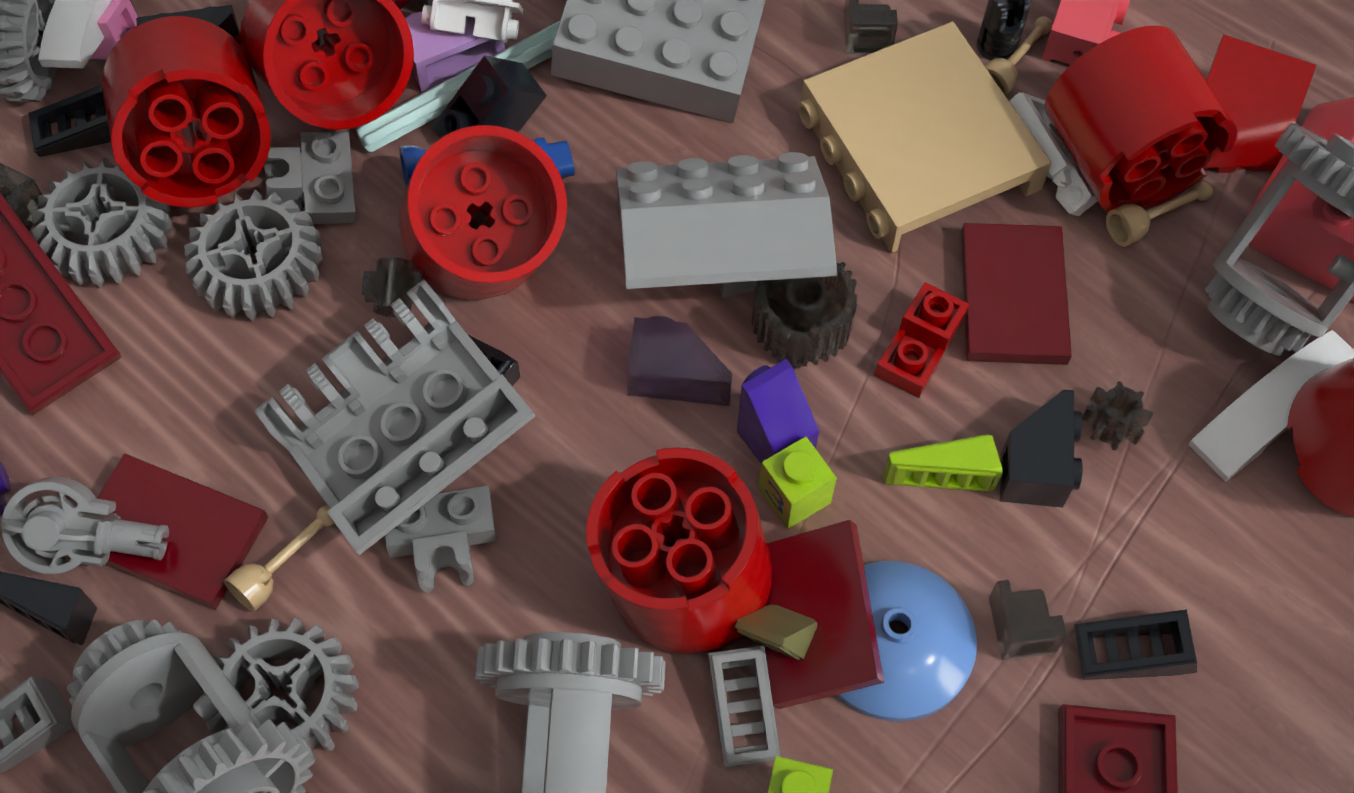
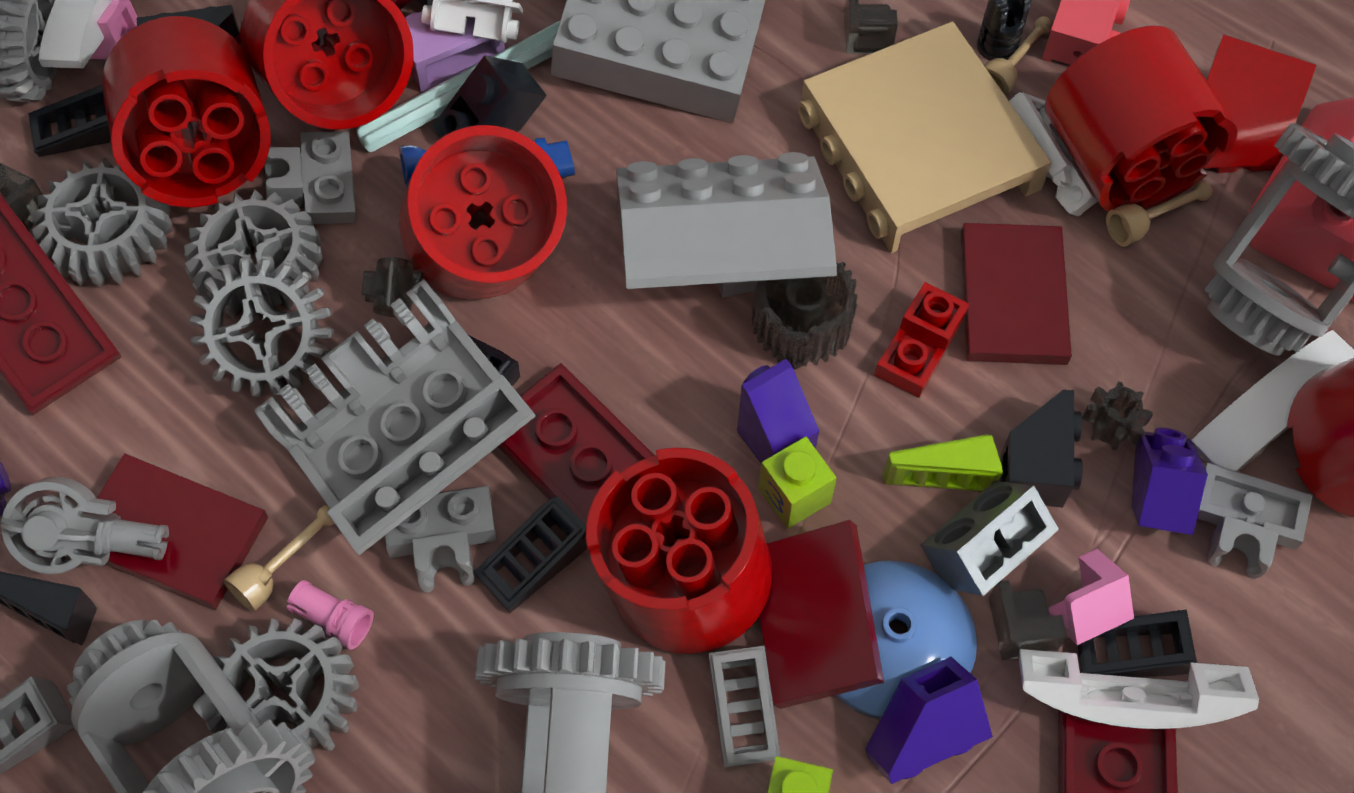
clear purple slope [627,316,732,406] -> none
olive slope [735,605,817,660] -> none
none -> light grey gear [189,256,334,397]
none -> bright pink pin [286,580,374,650]
none -> black slope [474,495,588,614]
none -> dark red tile [497,363,655,525]
none -> dark purple slope [865,657,993,784]
none -> dark grey brick [920,481,1059,596]
none -> white slope [1019,649,1259,729]
none -> bright pink panel [1048,549,1134,645]
none -> dark purple slope [1132,428,1208,535]
none -> light grey plate [1197,462,1313,579]

